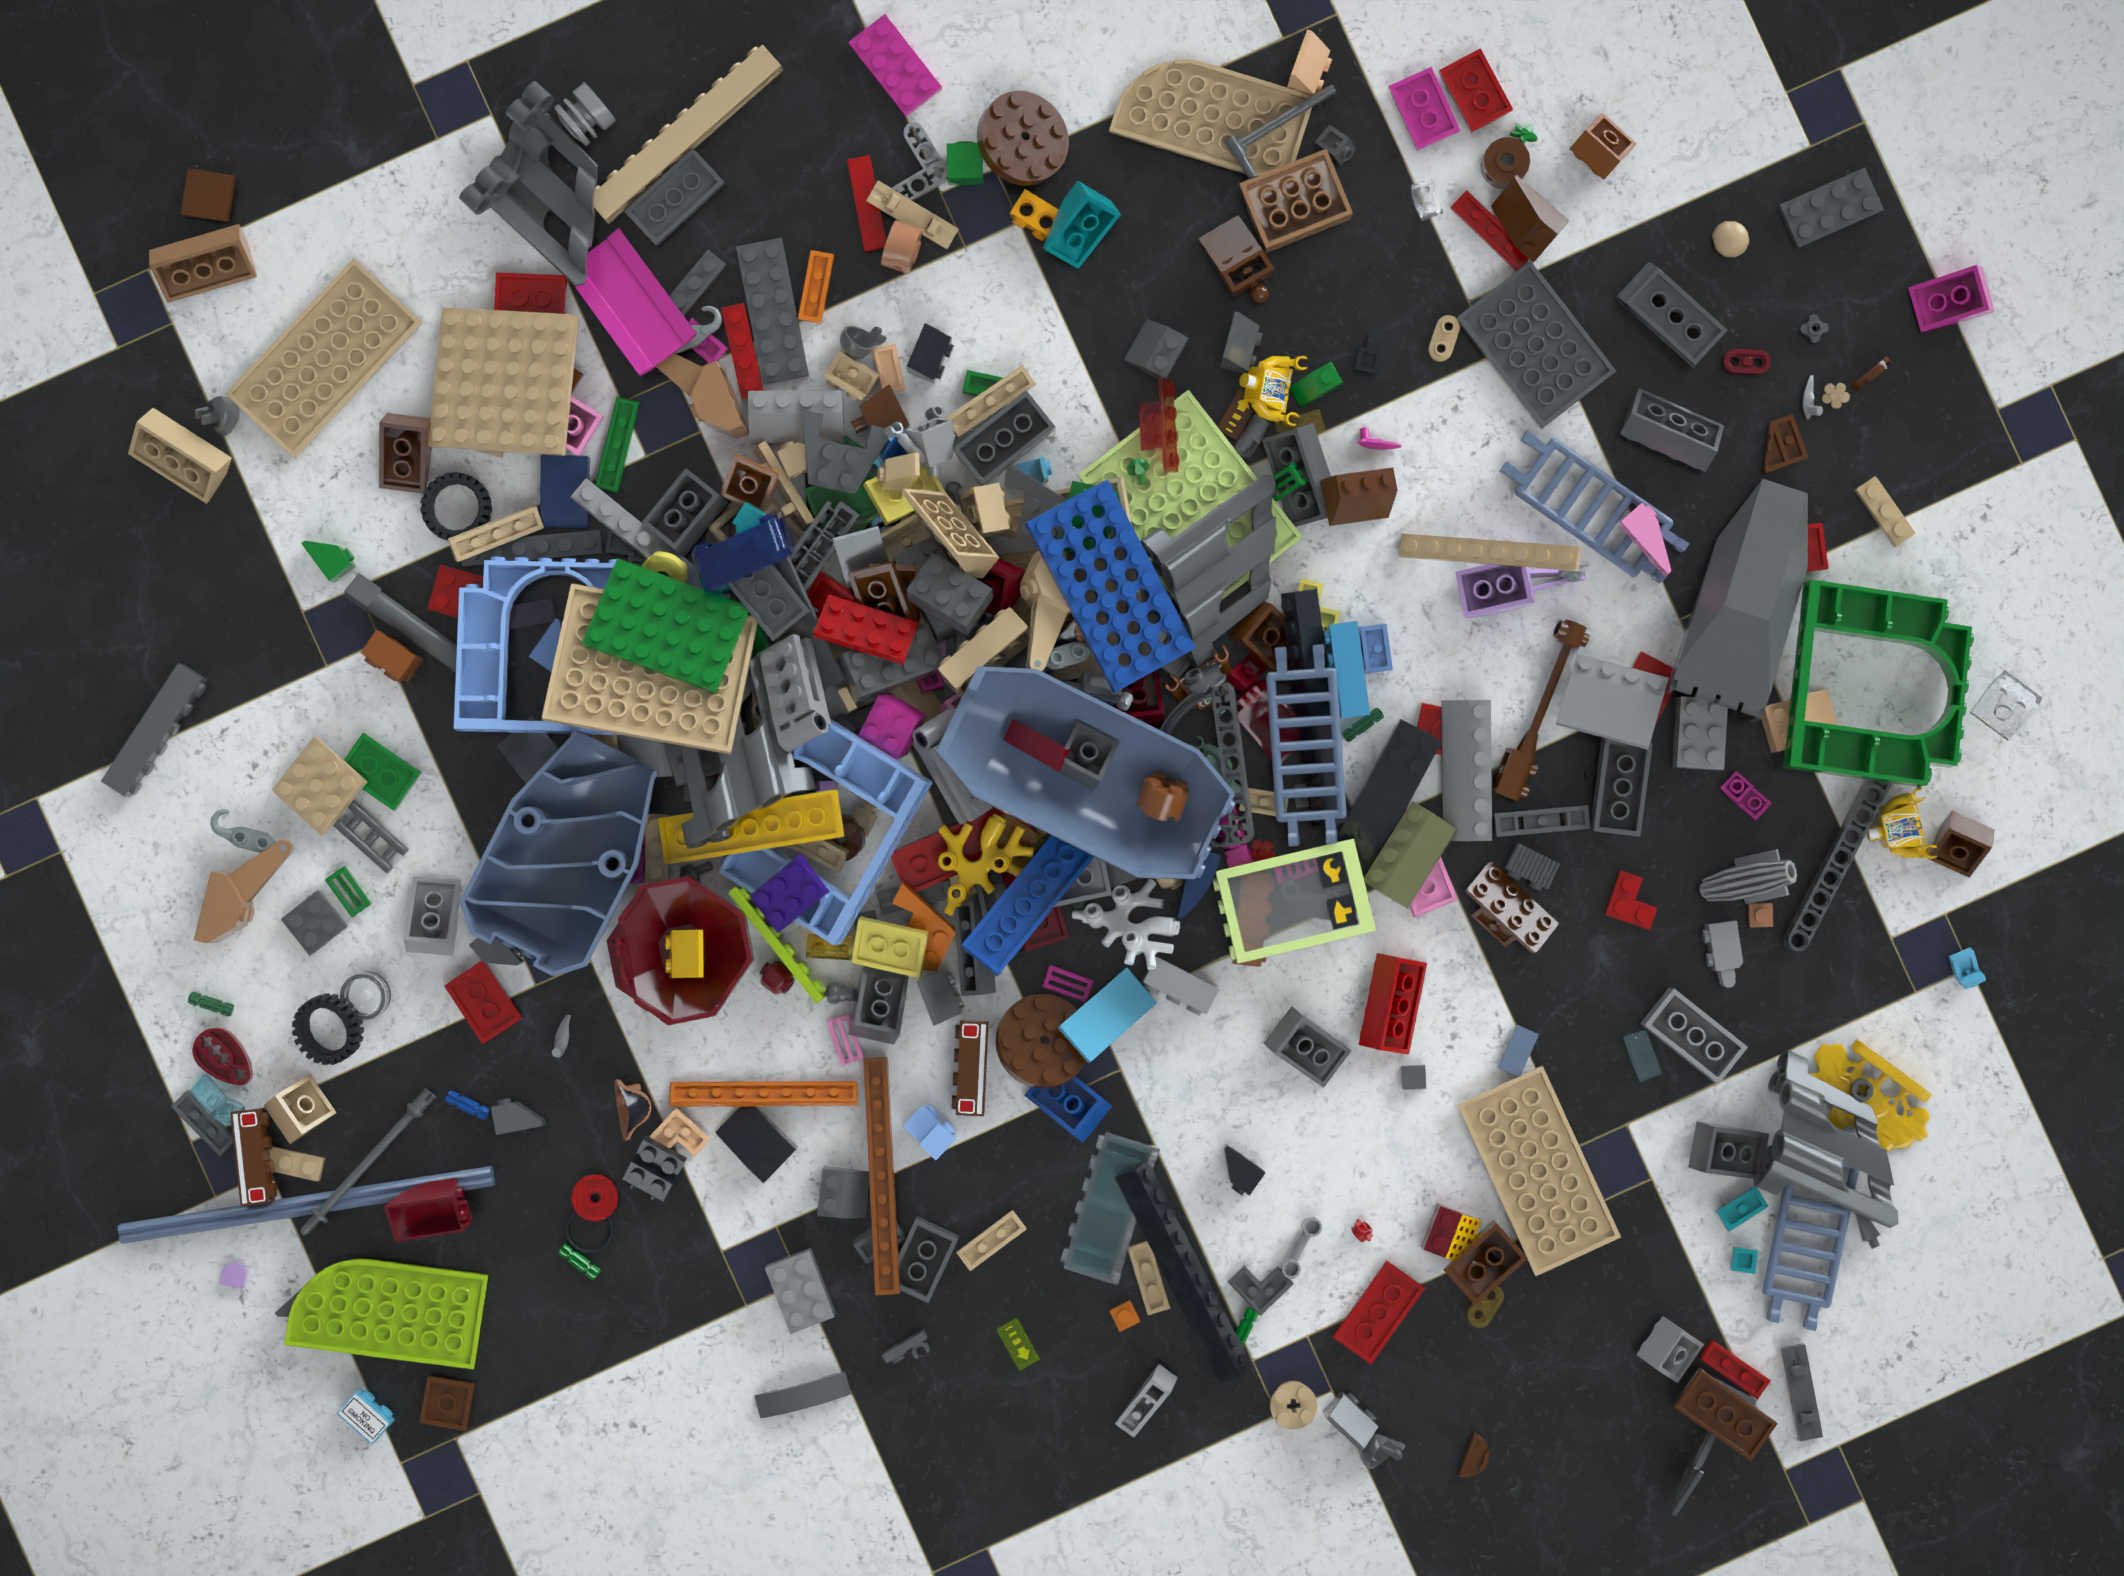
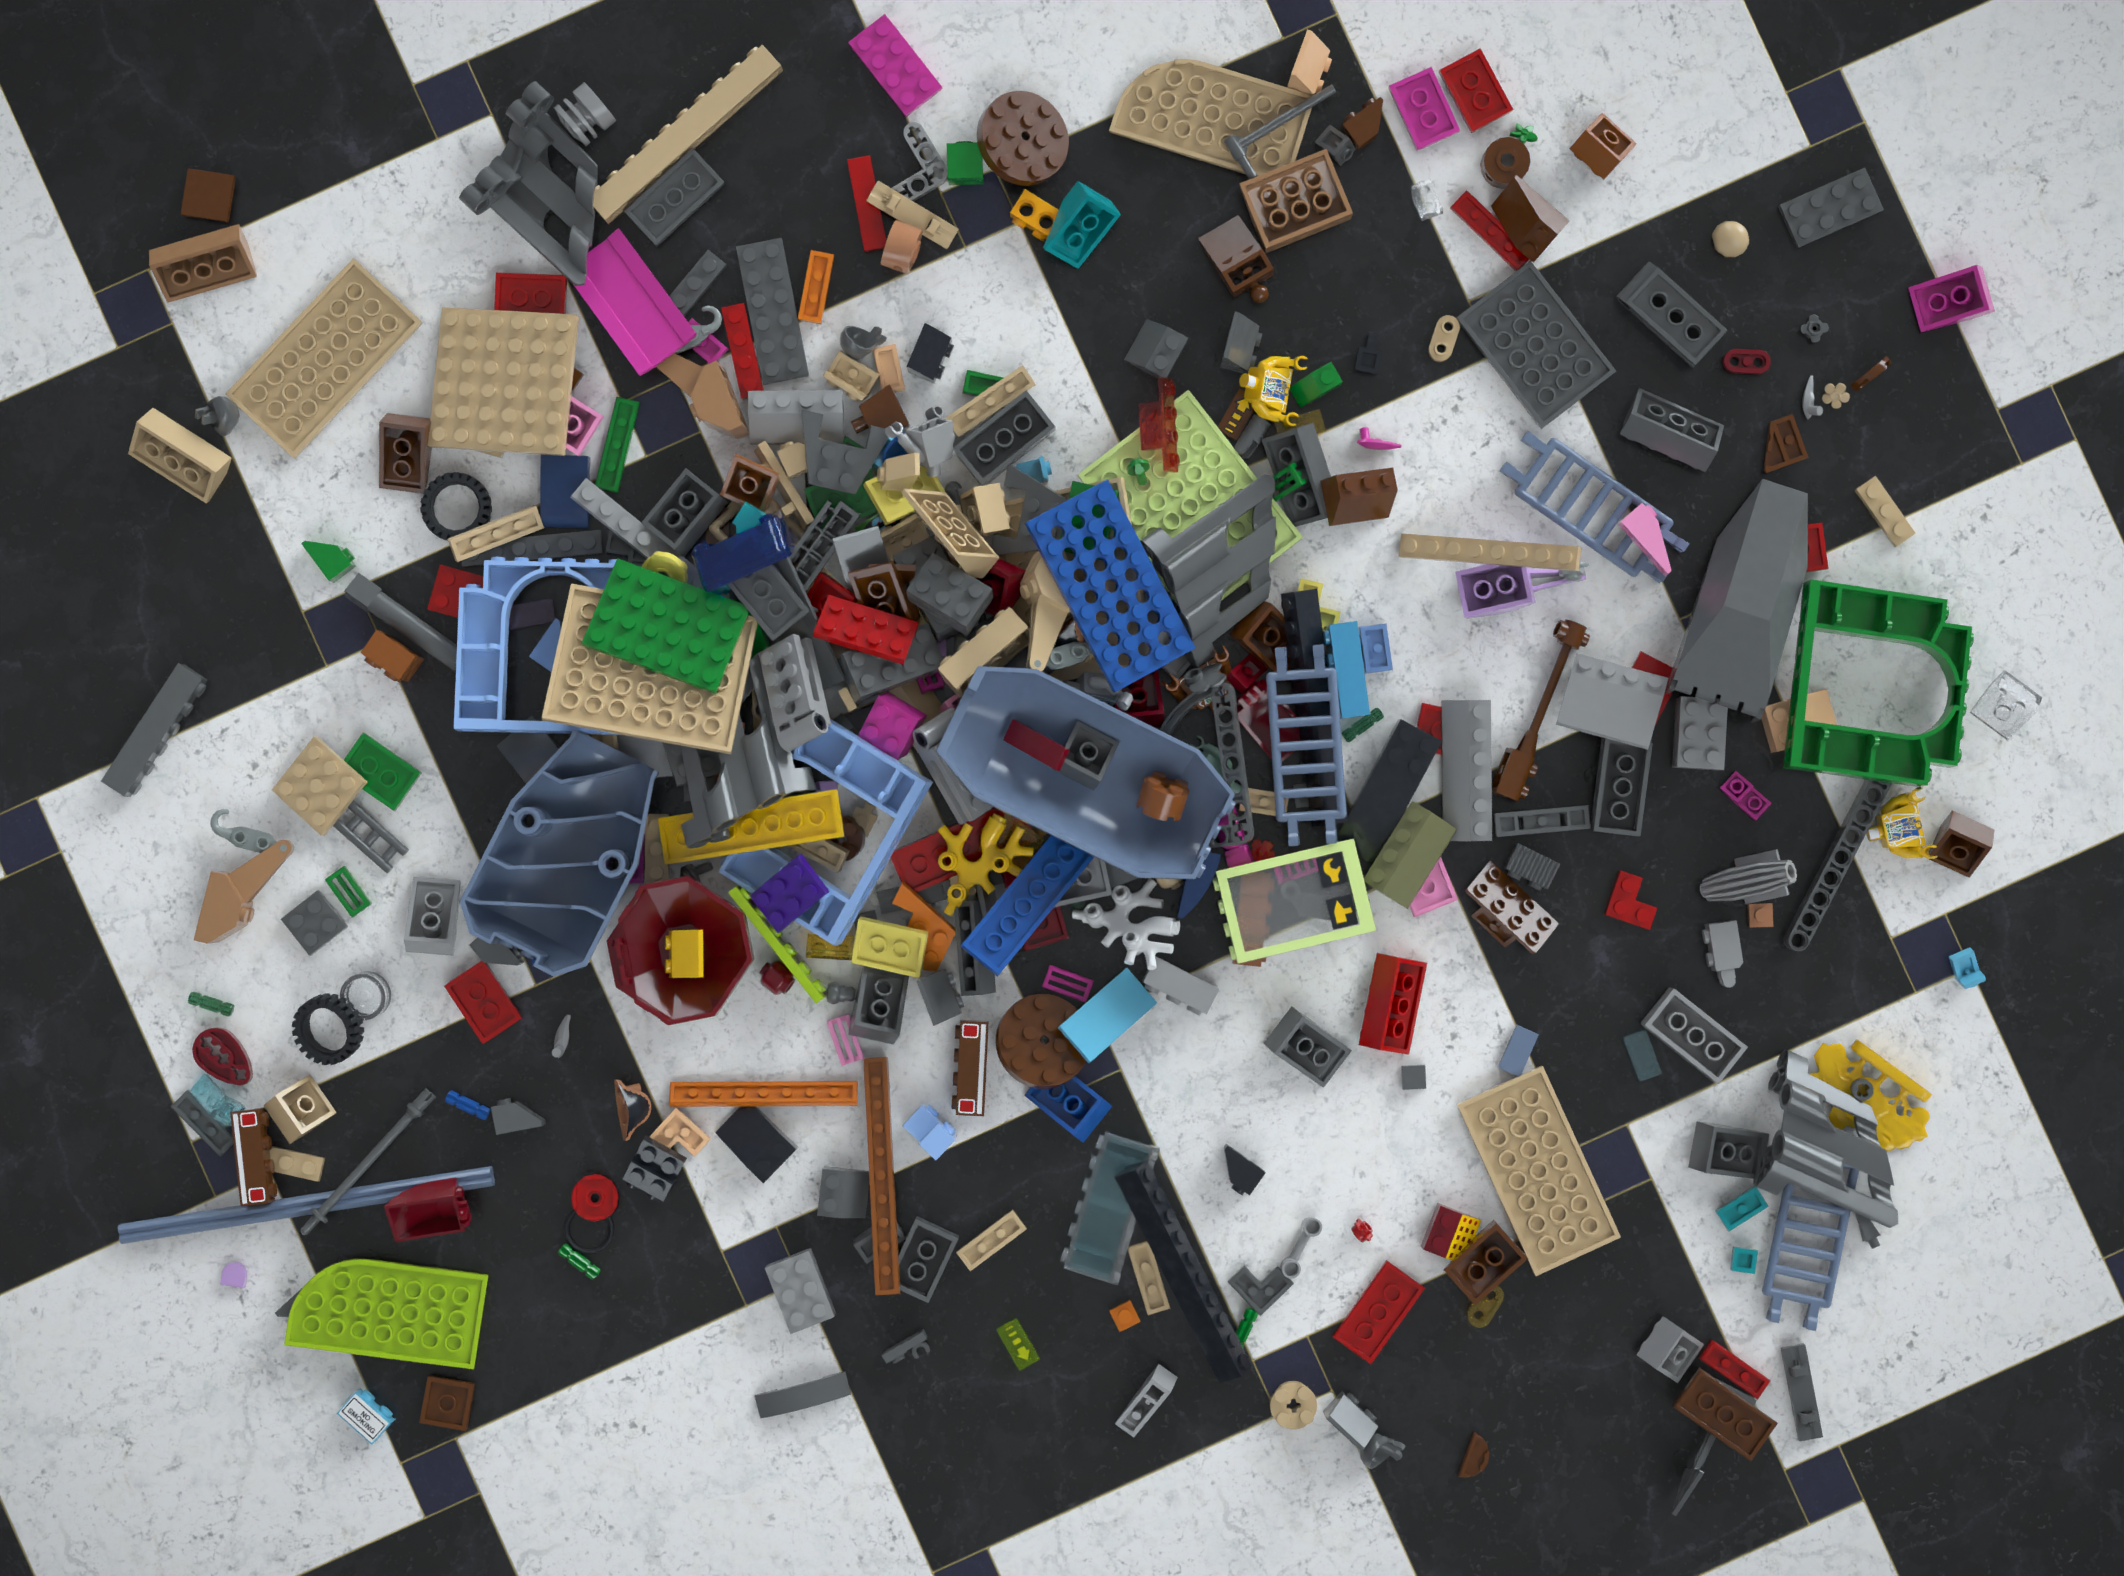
none -> reddish brown slope [1341,97,1383,151]

